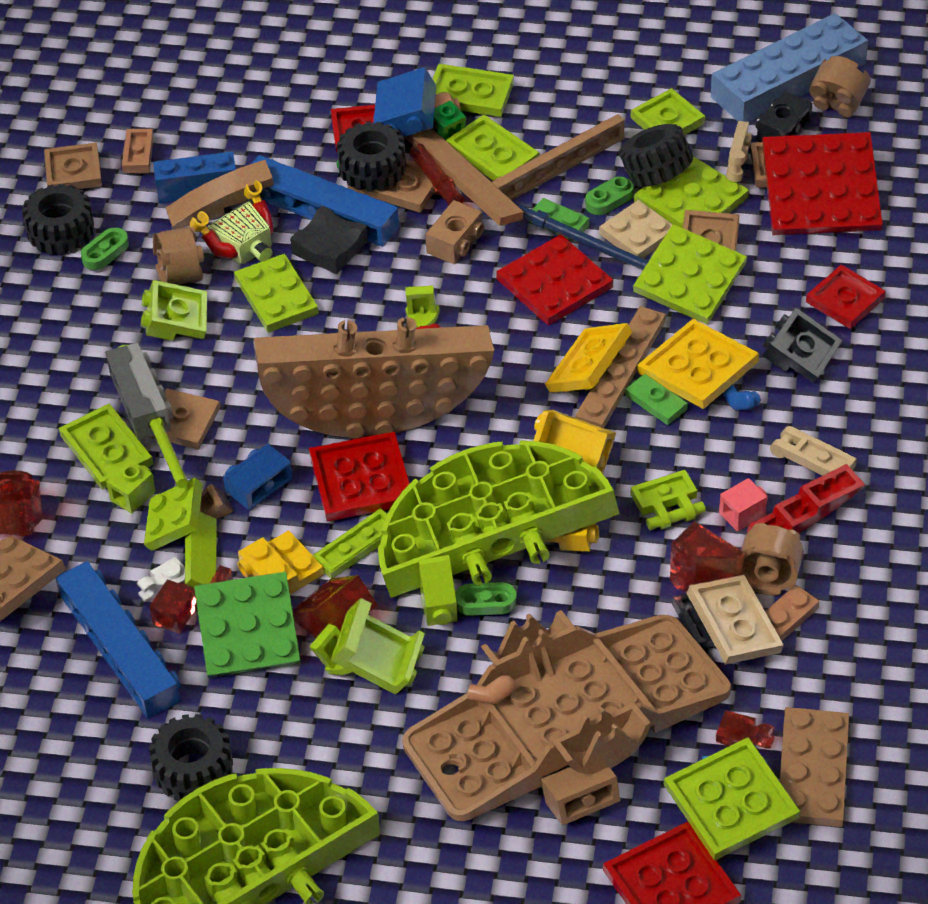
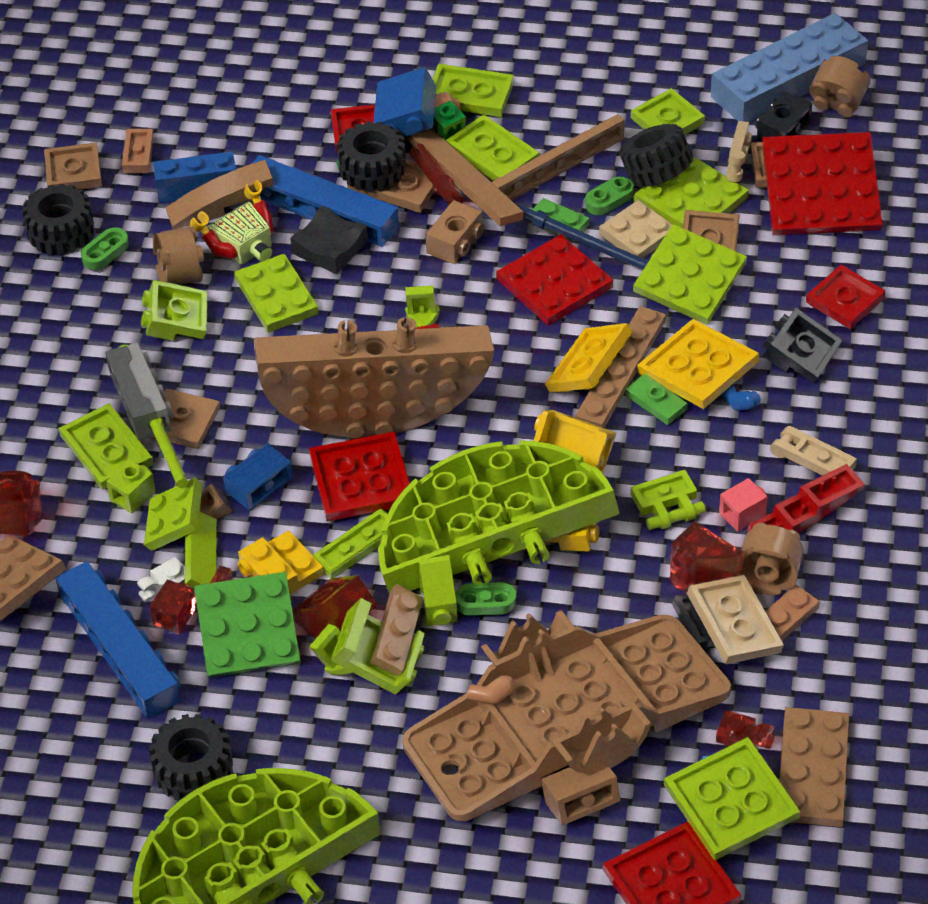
none -> medium nougat plate [370,584,423,676]

